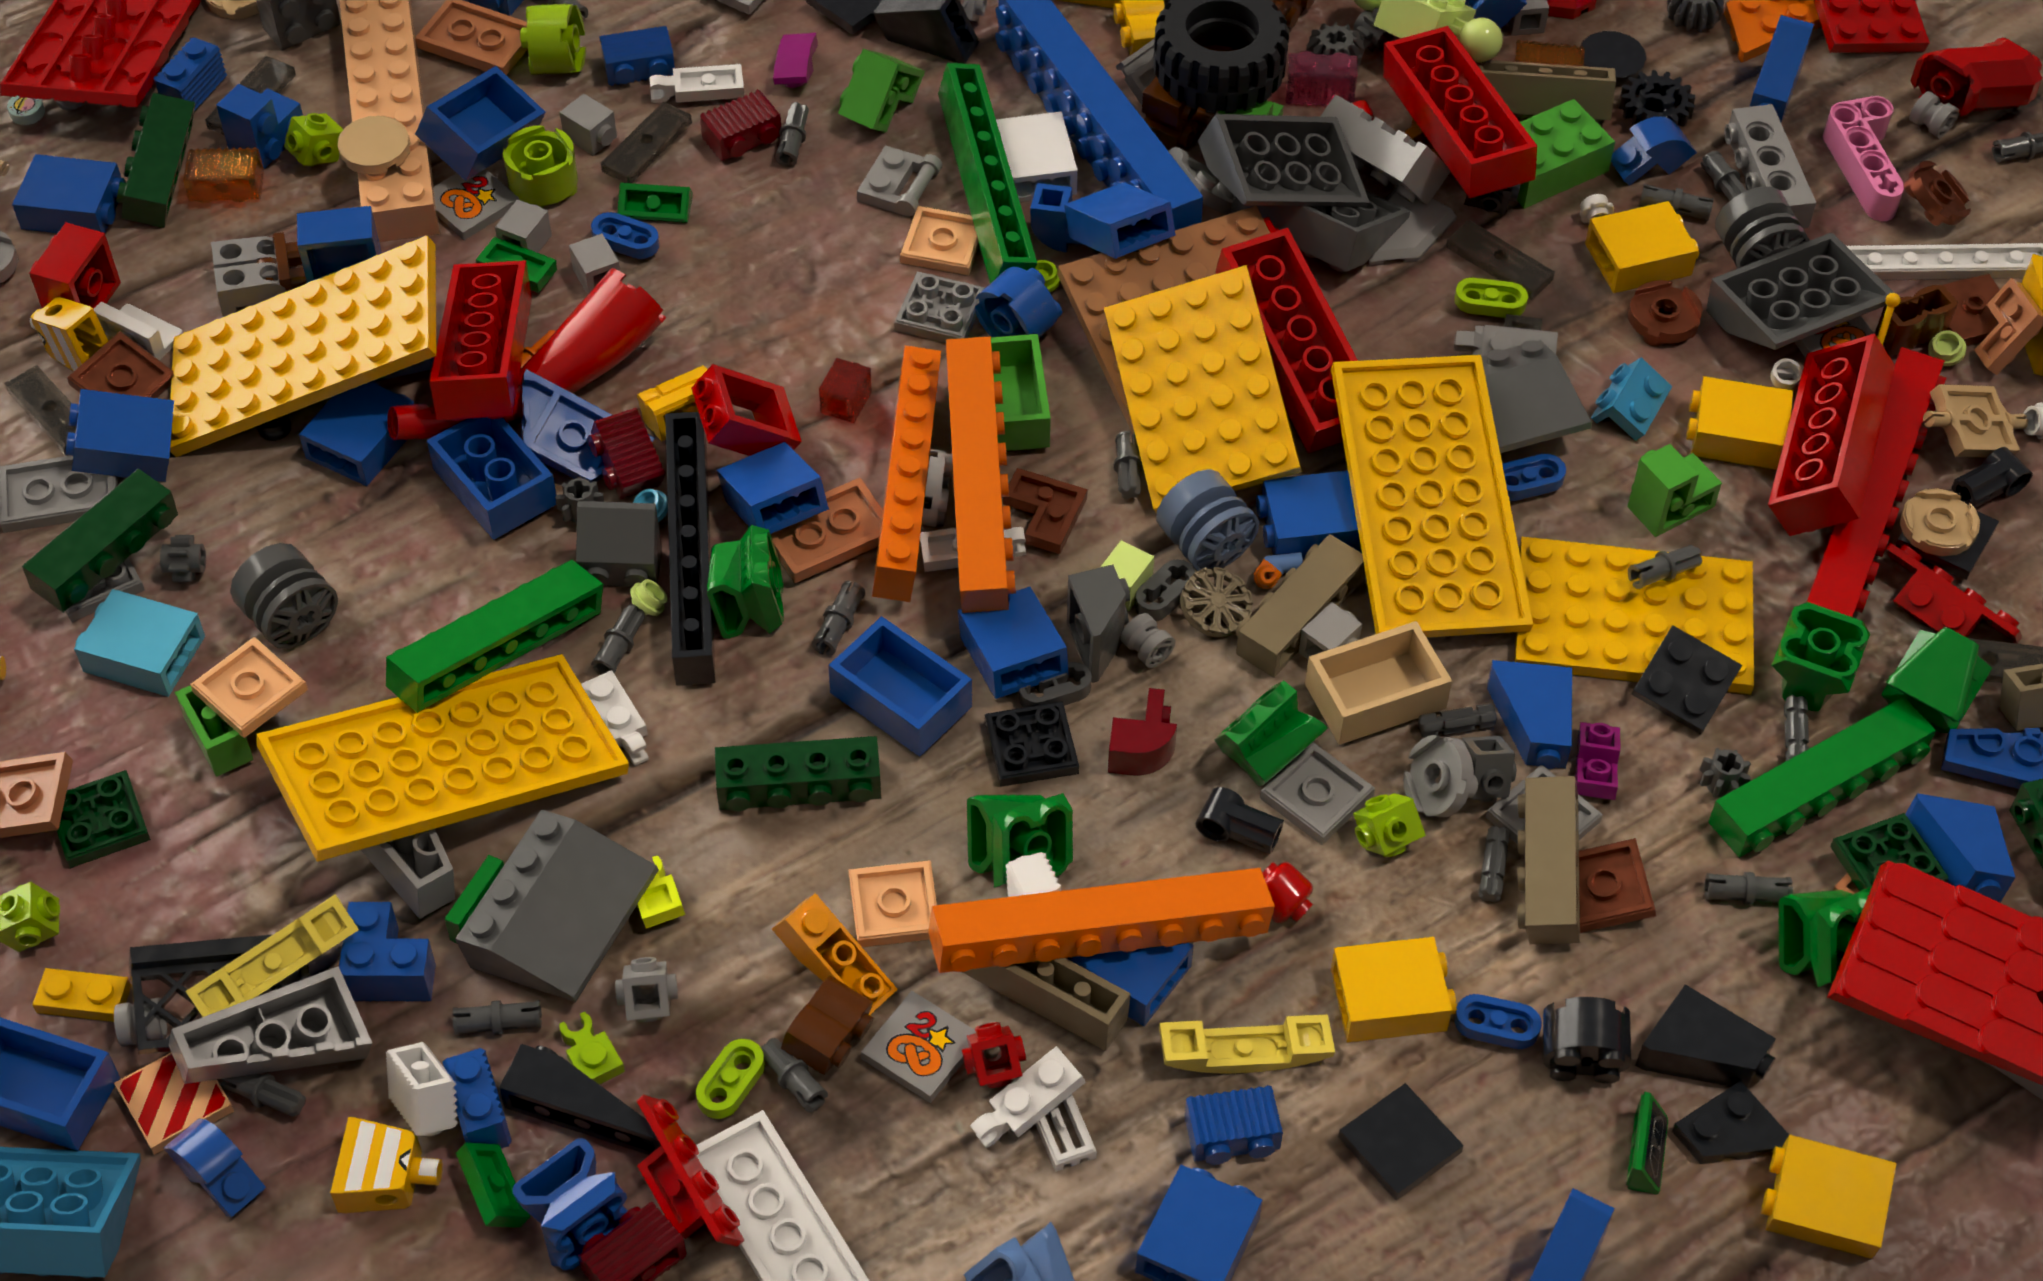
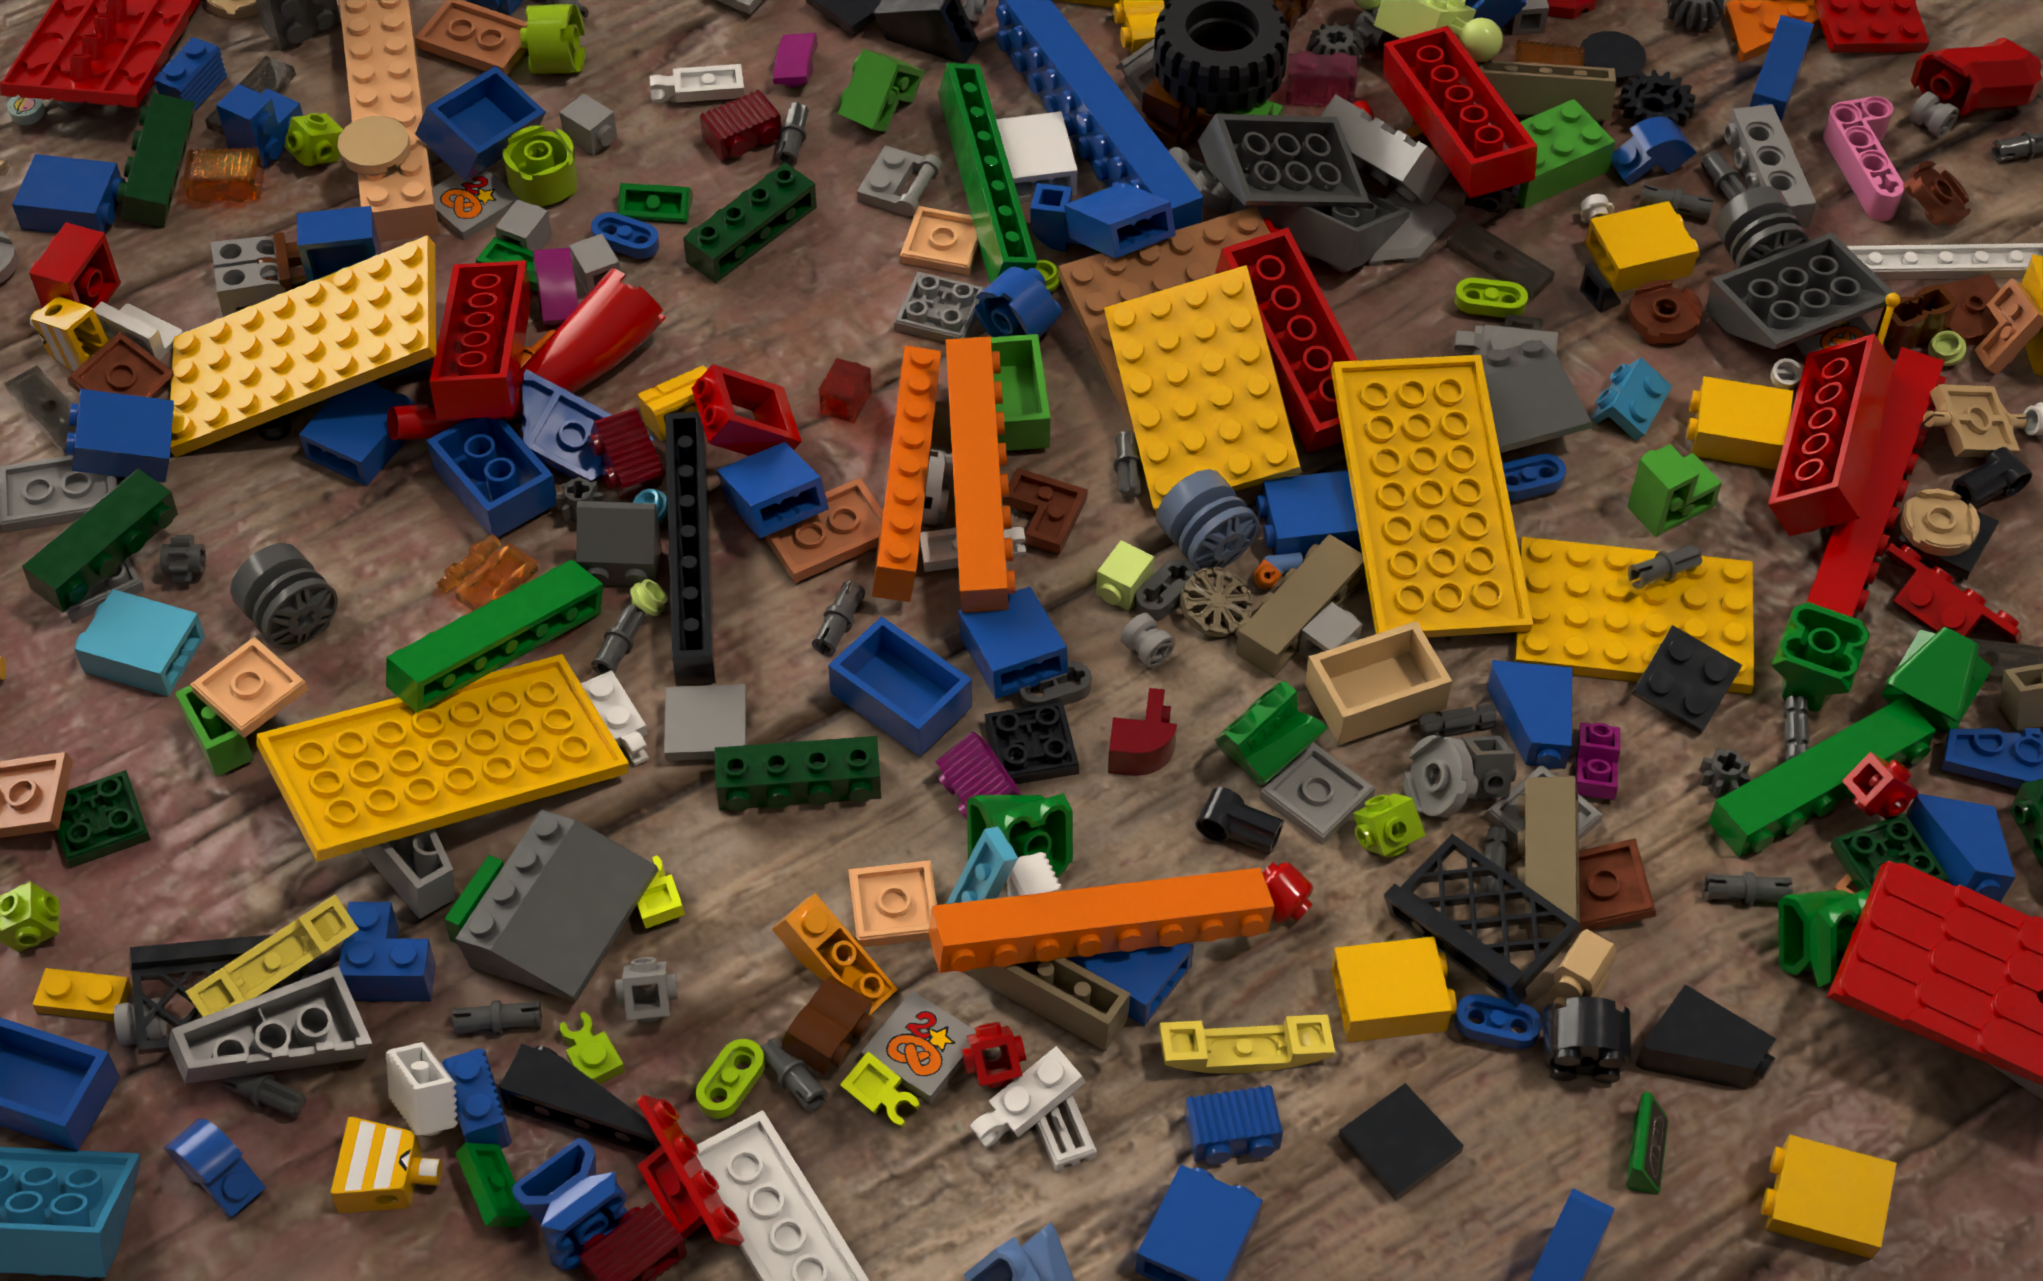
tile [114,1053,234,1155] -> none
blue brick [599,26,675,86] -> none
clear smoke tile [601,101,692,183] -> none
green piece [707,525,784,639] -> none
dark grey slope [1067,564,1130,683] -> none
black wing [1672,1081,1789,1164] -> none
none -> clear orange plate [436,534,538,611]
none -> magenta slope [533,248,578,325]
none -> light grey tile [664,684,746,761]
none -> dark green brick [683,163,817,284]
none -> neon yellow plate [840,1051,921,1127]
none -> magenta brick [936,731,1022,820]
none -> medium azure plate [946,827,1018,904]
none -> black fence [1384,834,1582,1007]
none -> tan brick [1547,929,1617,1010]
none -> black slope [1580,263,1621,313]
none -> red brick [1842,751,1919,819]

